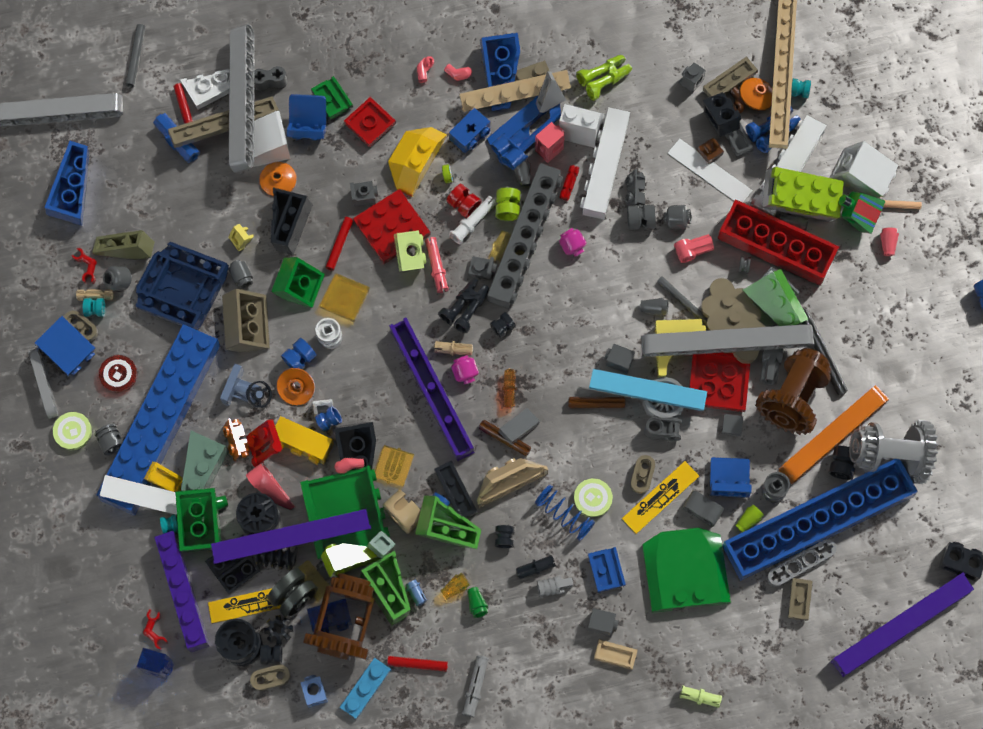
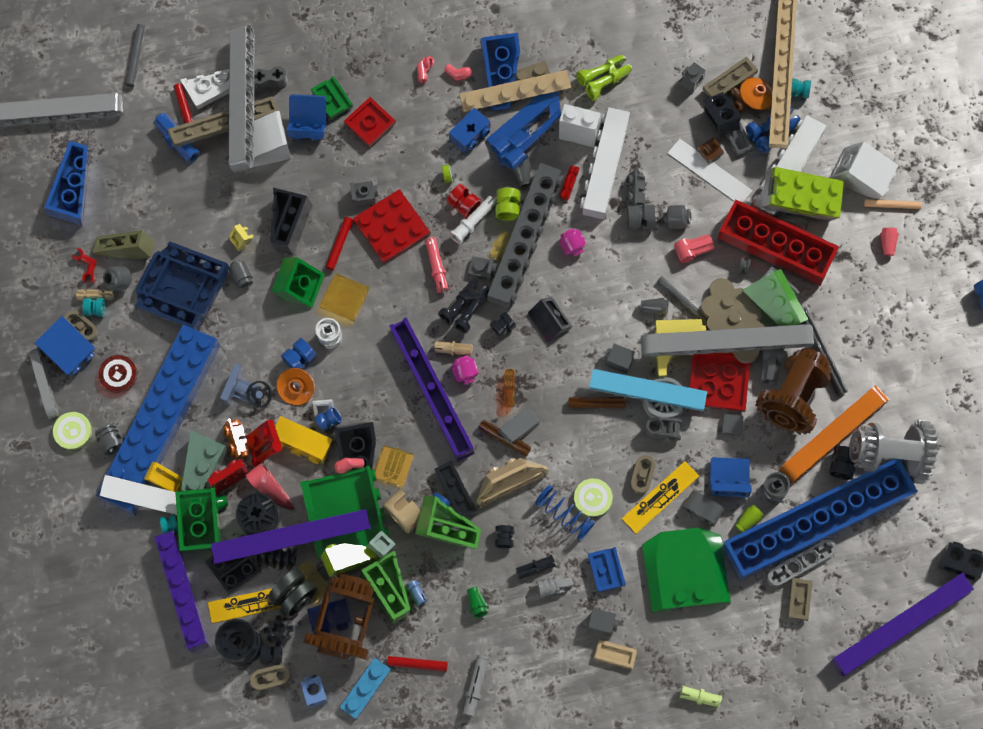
clear blue brick [137,648,174,679] -> none
red arm [143,609,168,651] -> none
dark tan slope [222,289,270,352] -> none
orange dish [259,162,297,197] -> none
yellow wedge [388,127,447,197] -> none
yellowish green brick [394,230,426,272] -> none
clear yellow cone [440,572,471,600] -> none
coral brick [535,122,565,163] -> none
light grey slope [536,71,566,113] -> none
green torso [838,192,886,234] -> none
none -> red plate [207,459,249,495]
none -> black panel [528,297,573,342]

